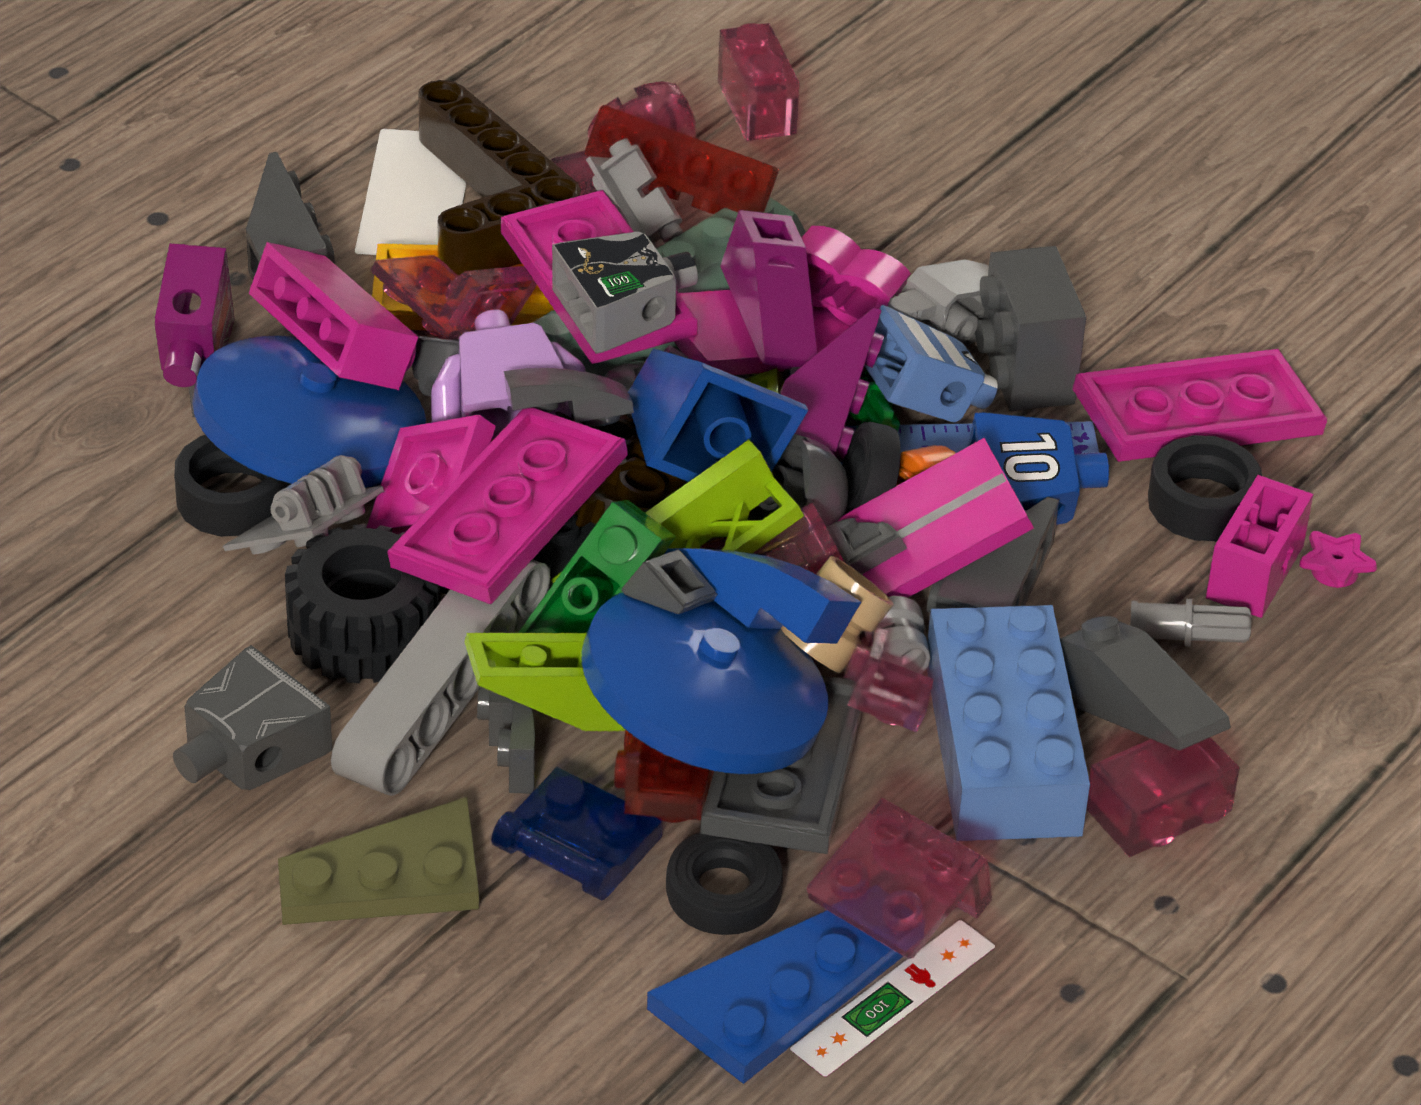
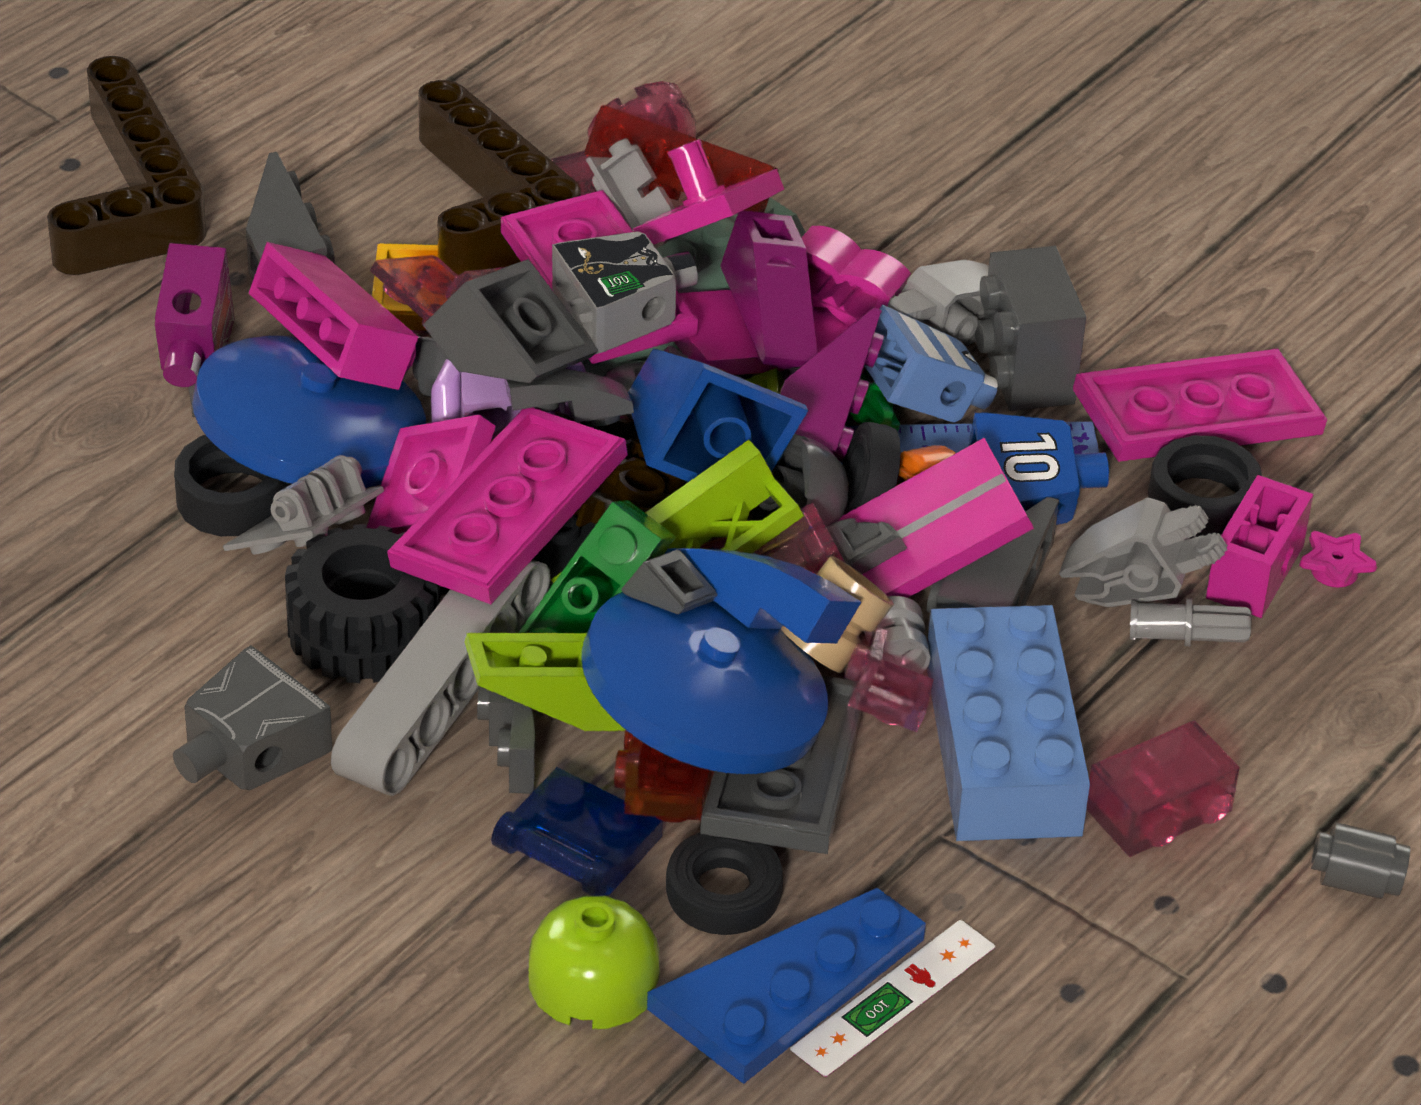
olive wing [278,797,479,925] -> none
white sticker [355,129,466,255] -> none
clear pink brick [717,23,800,141] -> none
clear pink bracket [807,798,992,959] -> none
dark grey slope [1060,616,1231,751] -> none
none -> dark brown beam [47,56,206,275]
none -> dark grey slope [423,259,598,383]
none -> lime cylinder [529,896,660,1029]
none -> dark pink tile [633,139,785,245]
none -> light grey hinge [1059,497,1228,607]
none -> dark grey brick [1311,822,1410,899]

